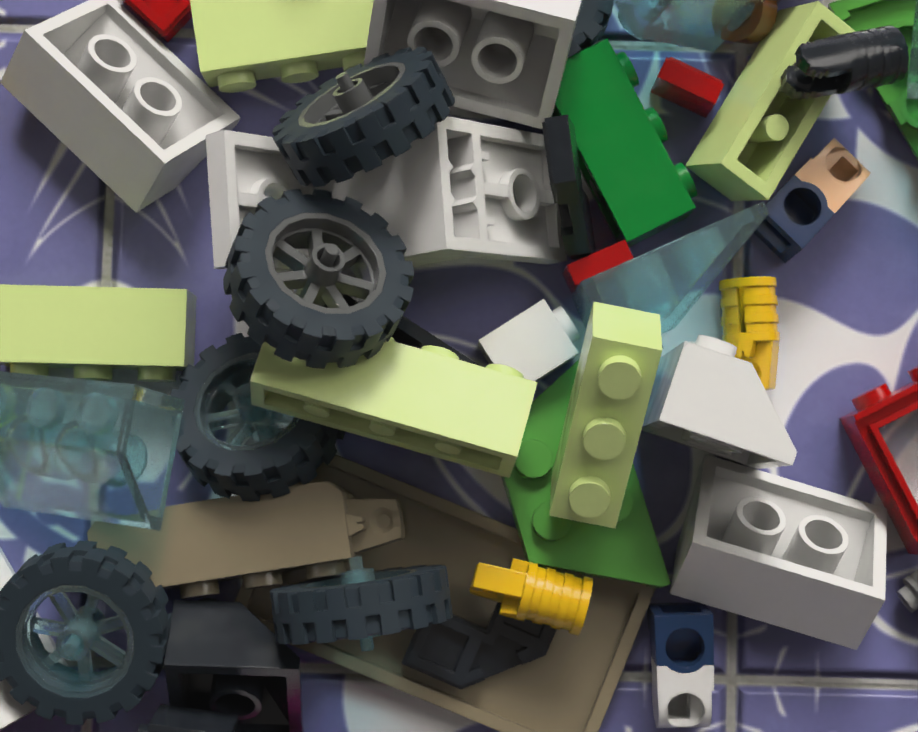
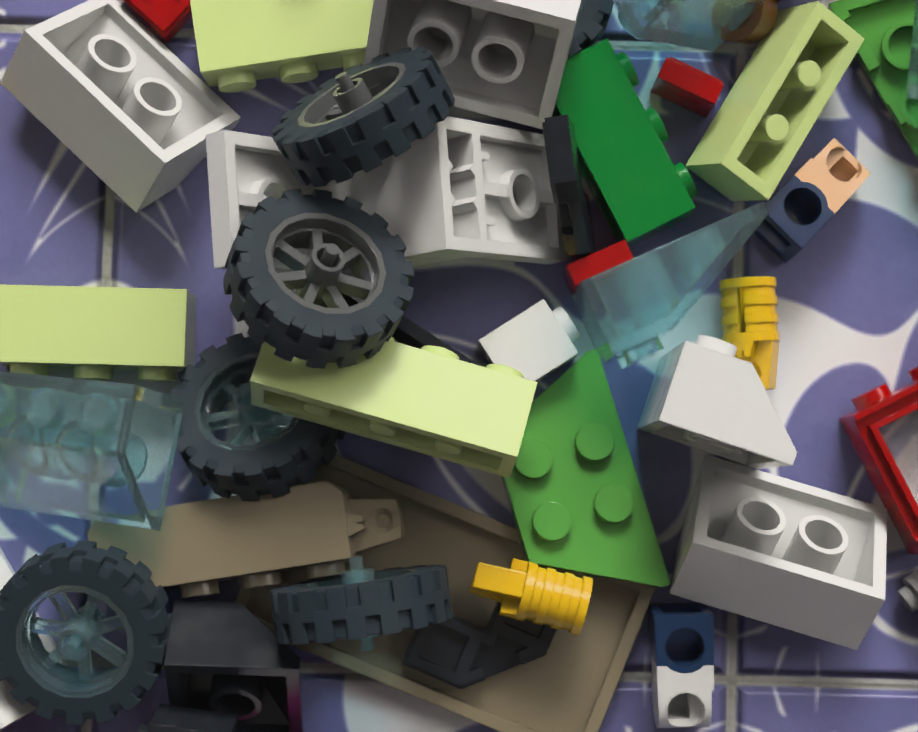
yellowish green brick [549,301,662,529] -> none
black hinge [780,25,909,100] -> none

